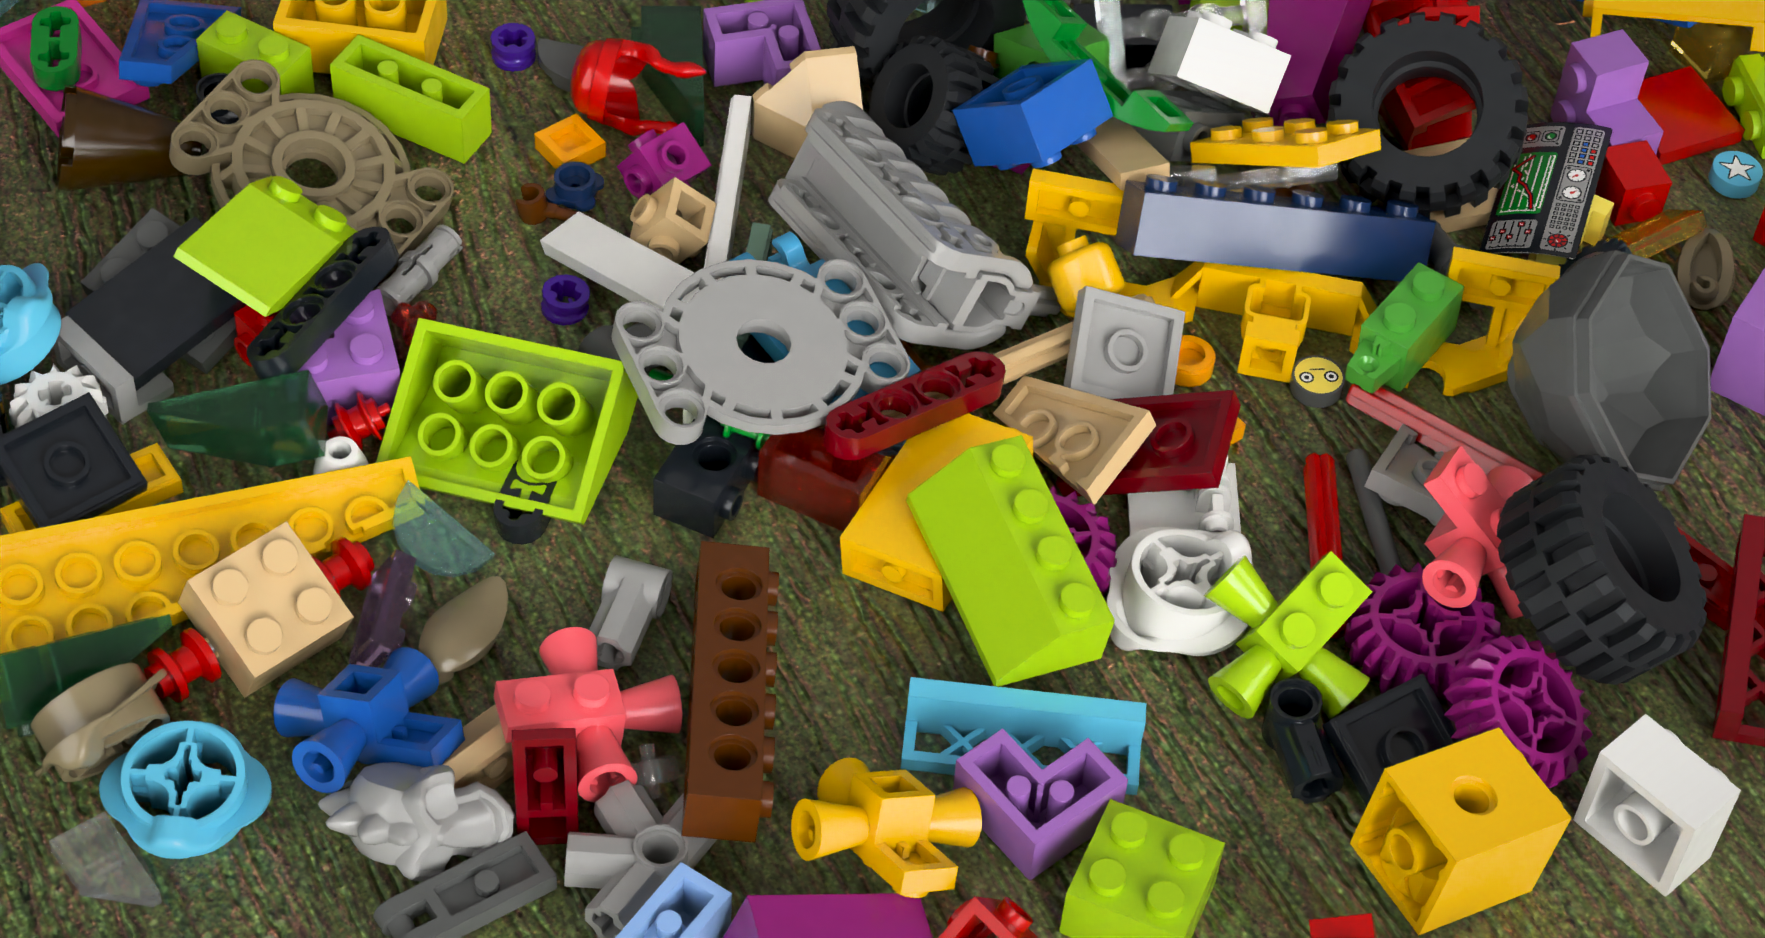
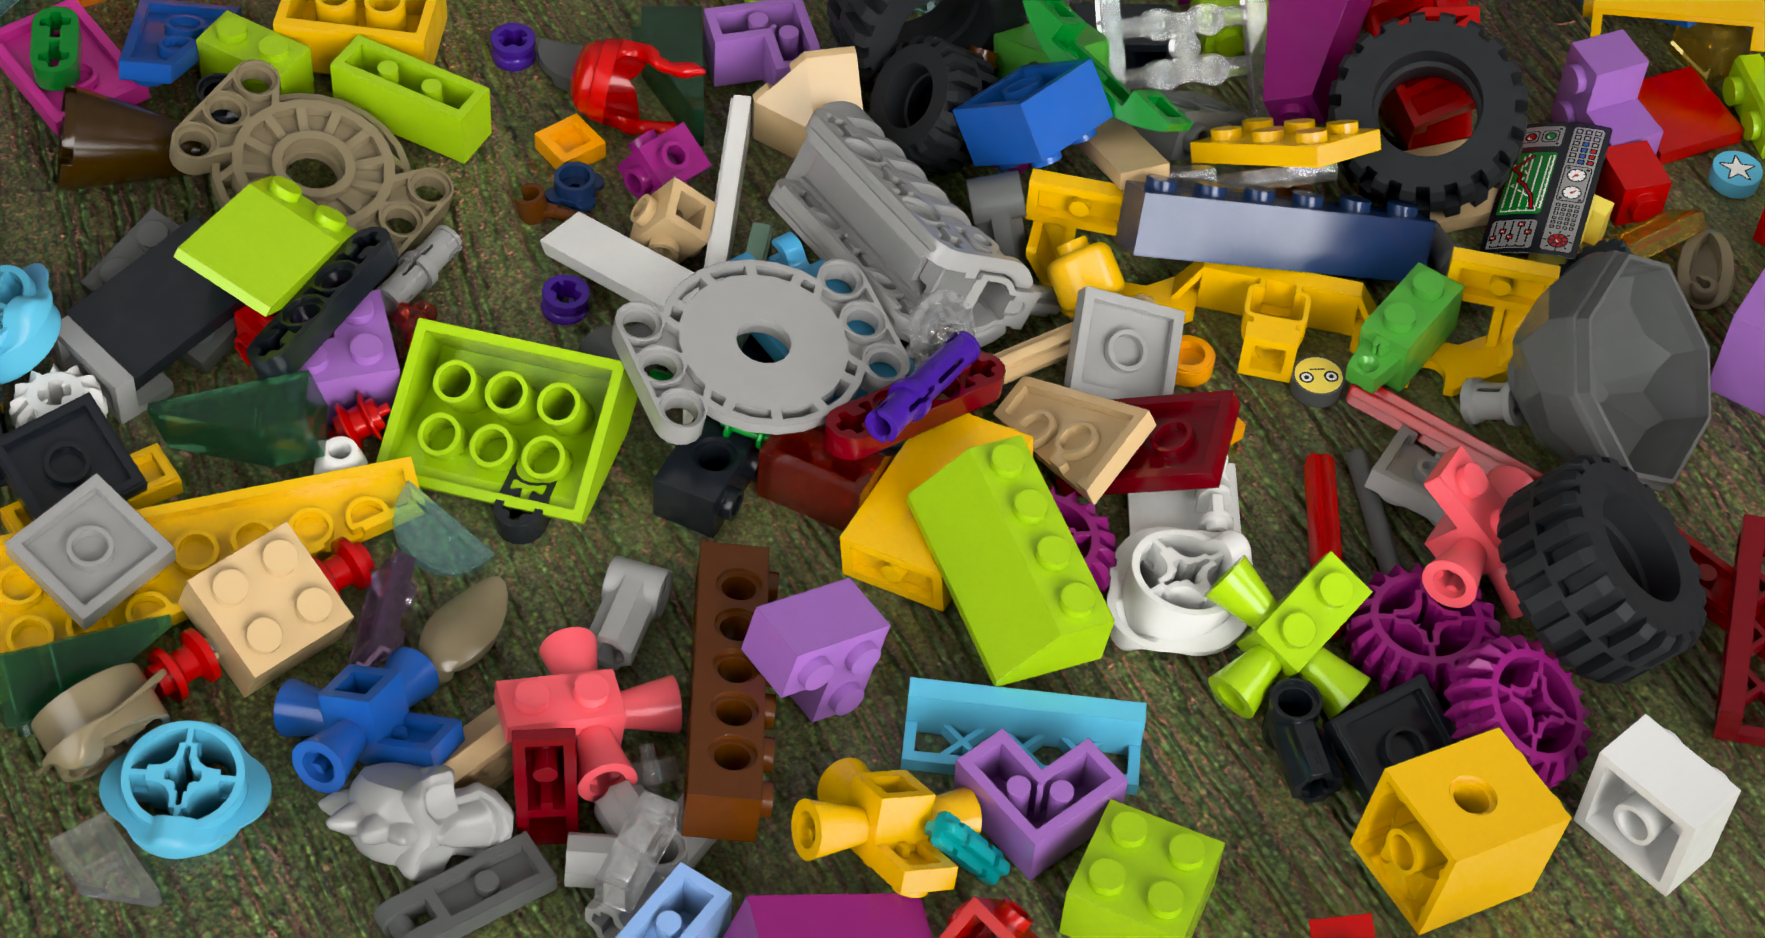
white brick [1147,10,1291,114] -> none
none -> light grey plate [4,473,176,630]
none -> clear piece [595,790,679,914]
none -> medium lavender brick [741,577,891,723]
none -> dark purple pin [865,331,981,443]
none -> clear gear [902,289,975,370]
none -> teal axle [925,811,1010,885]
none -> dark grey piece [966,170,1029,264]
none -> light grey bush [1460,377,1526,426]

